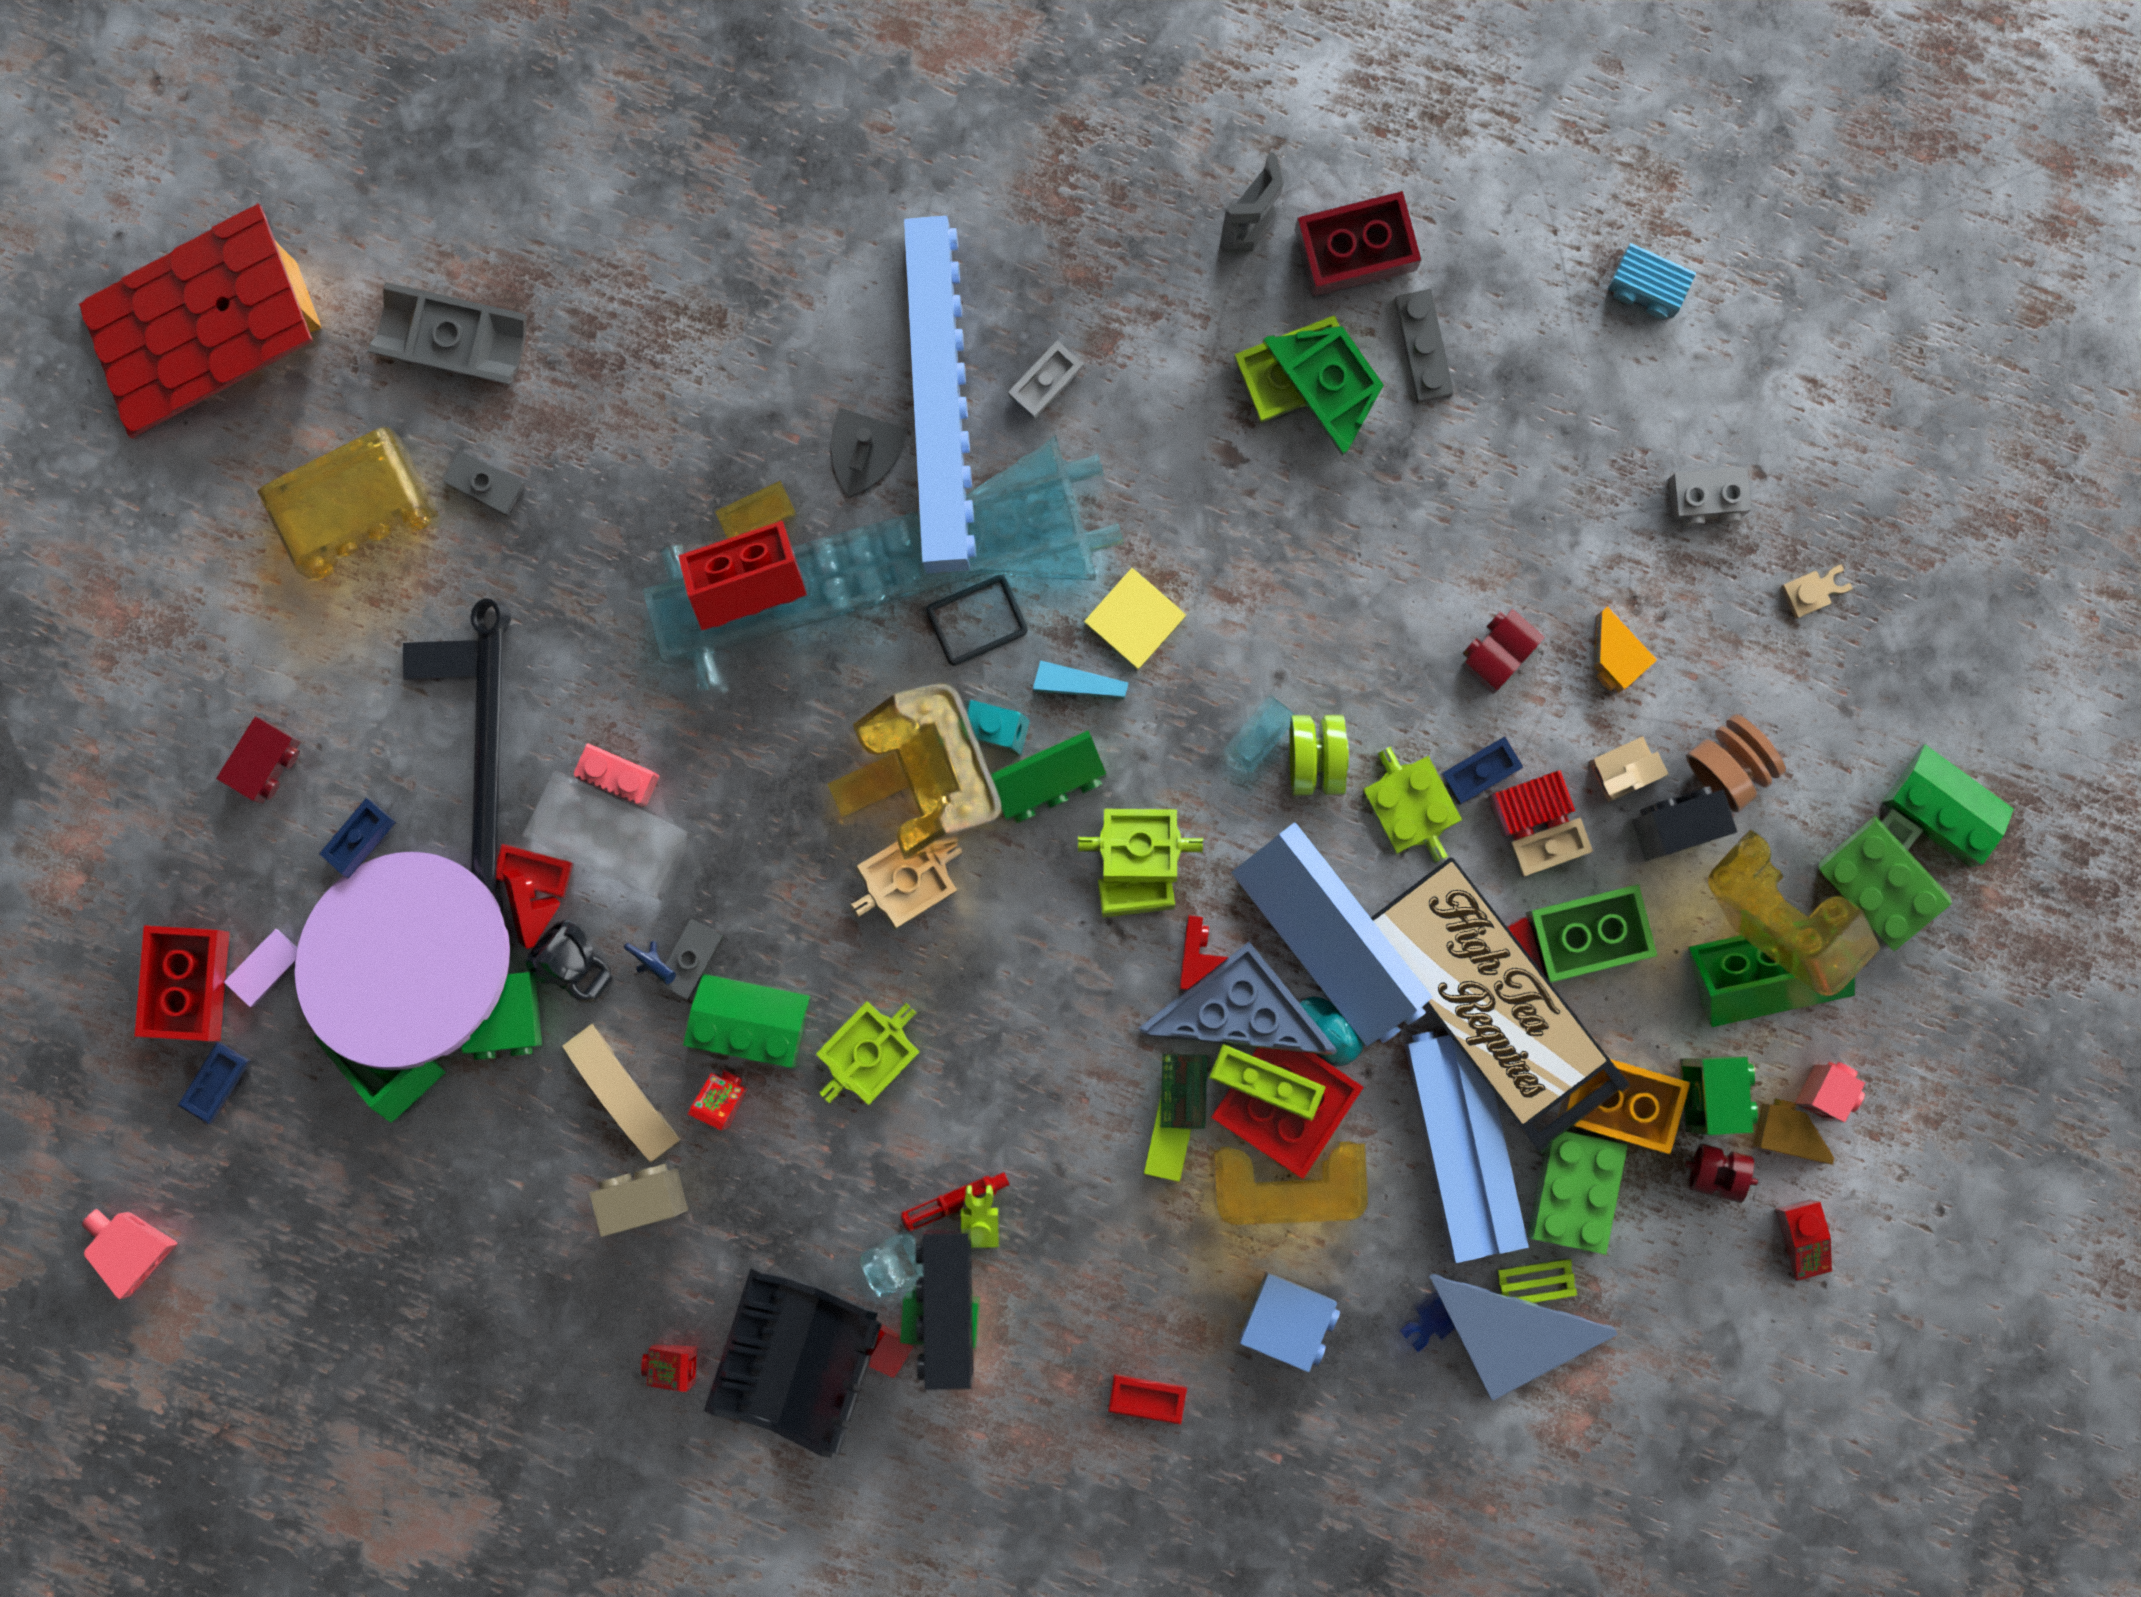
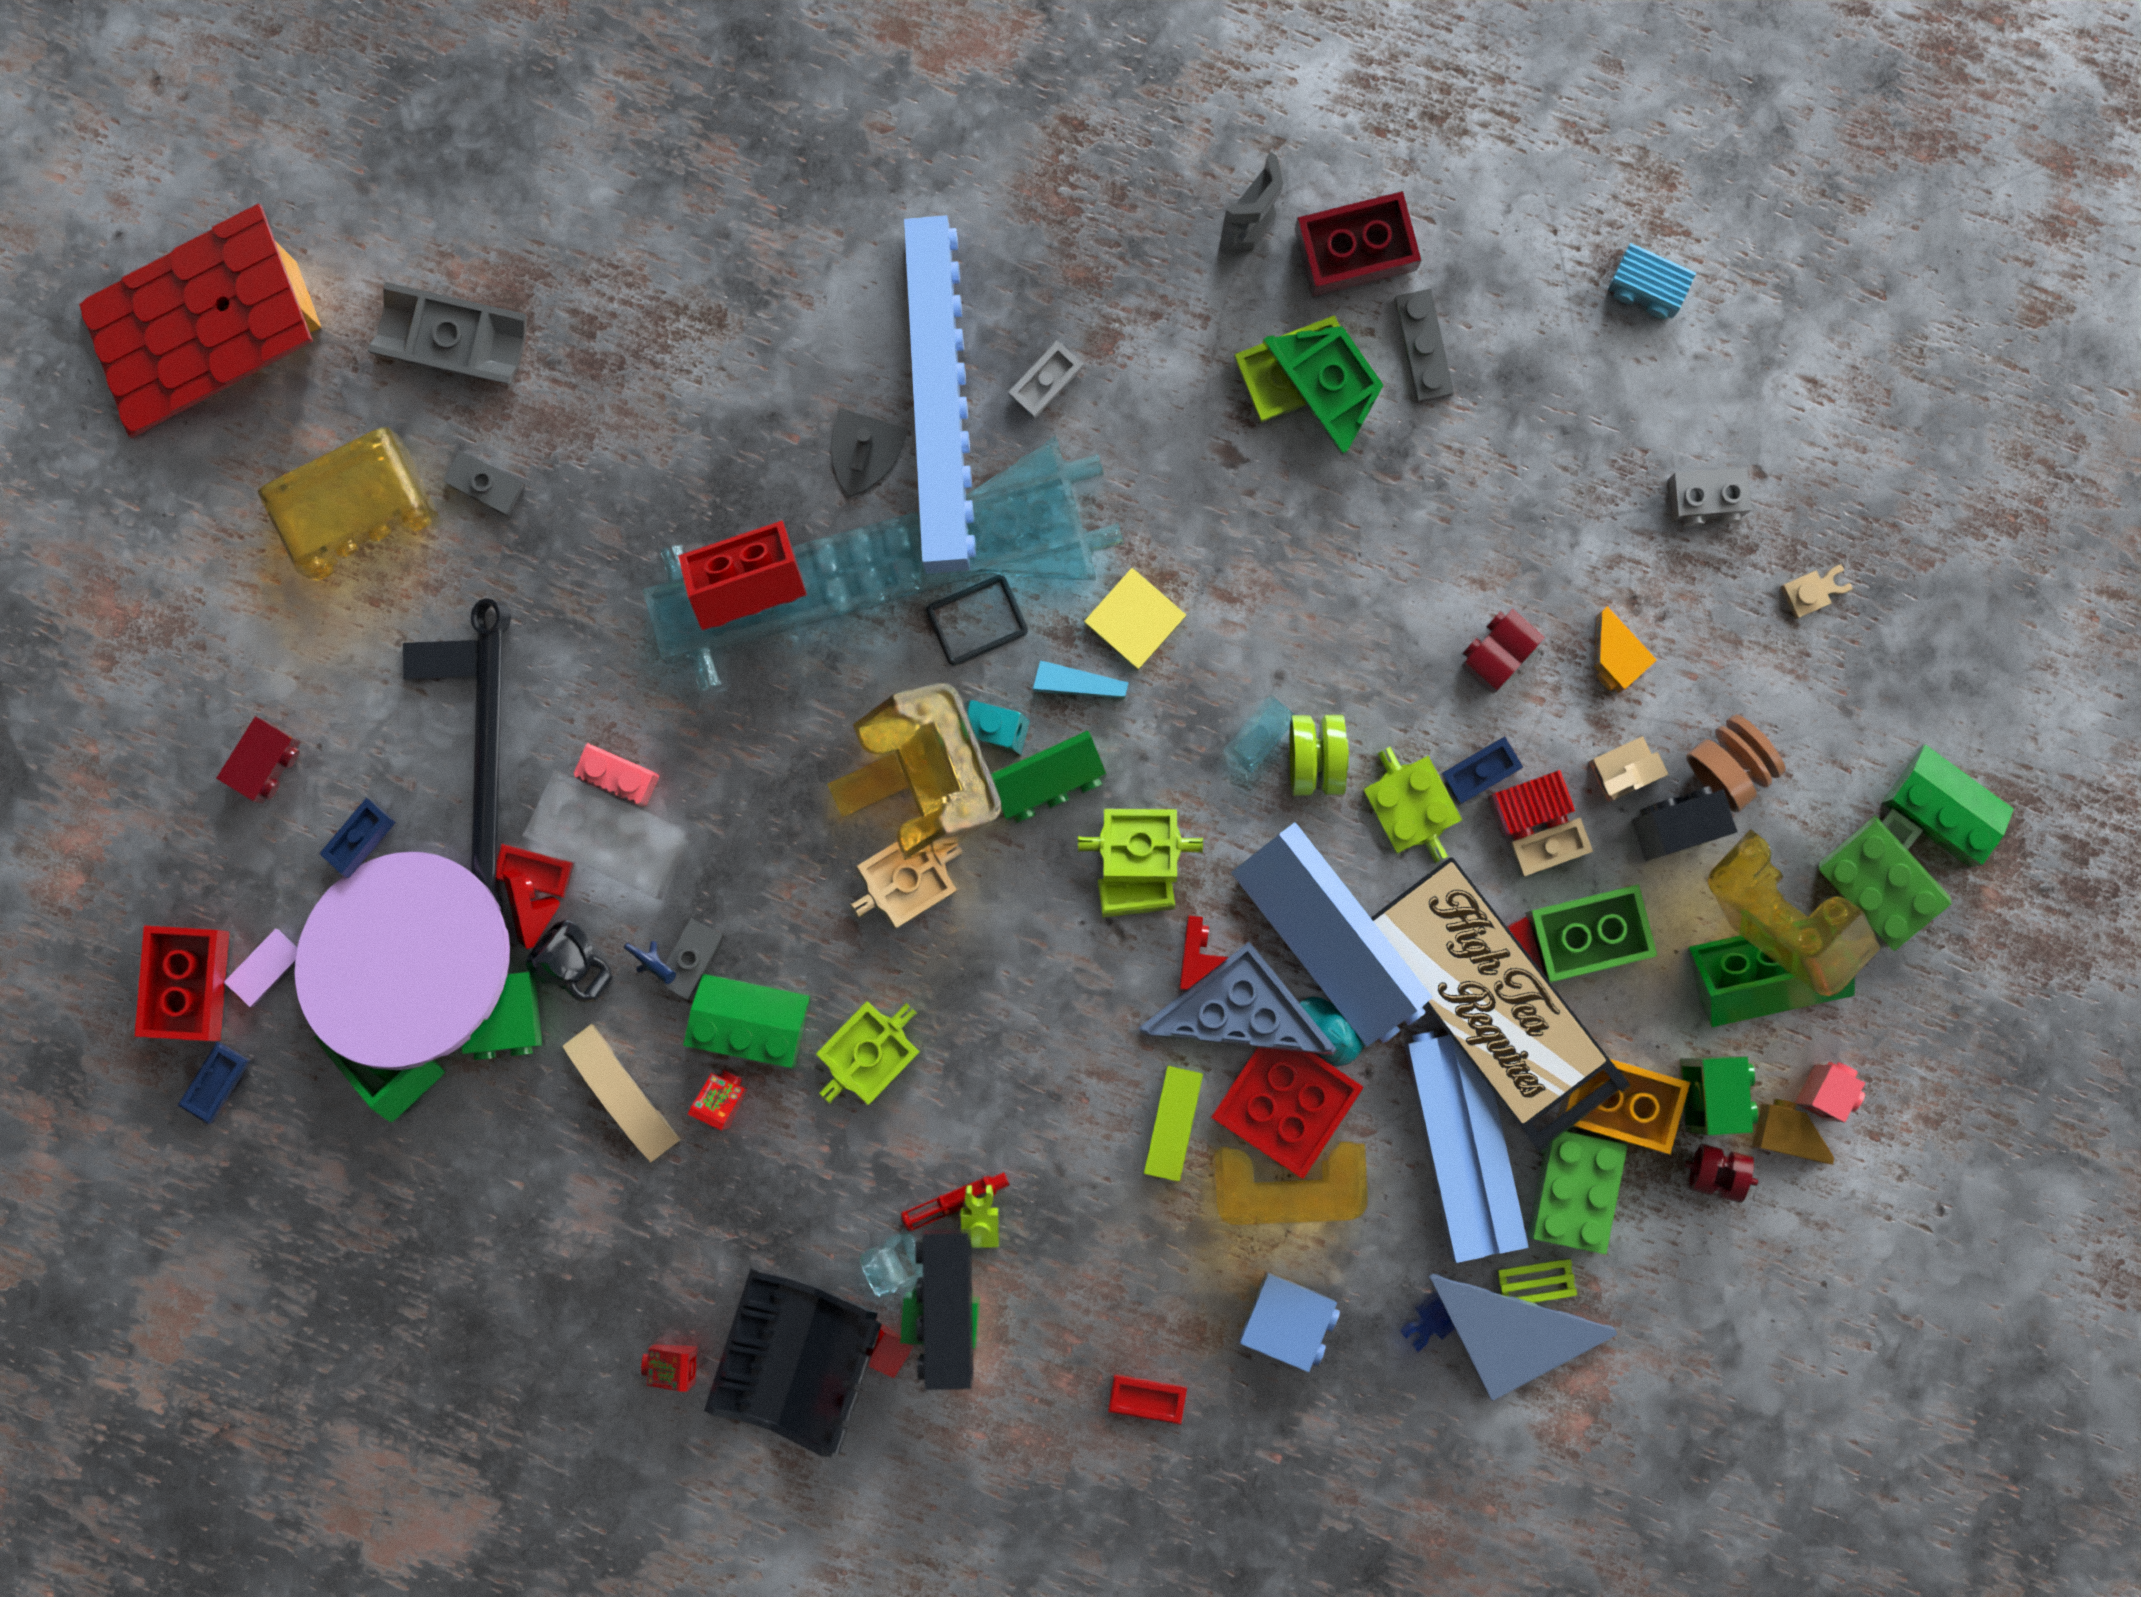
coral torso [81,1209,178,1300] -> none
dark tan brick [589,1163,688,1237] -> none
clear yellow plate [715,481,797,538] -> none
clear green slope [1160,1054,1207,1129] -> none
lime tile [1209,1044,1326,1121] -> none
red slope [1775,1199,1832,1281] -> none

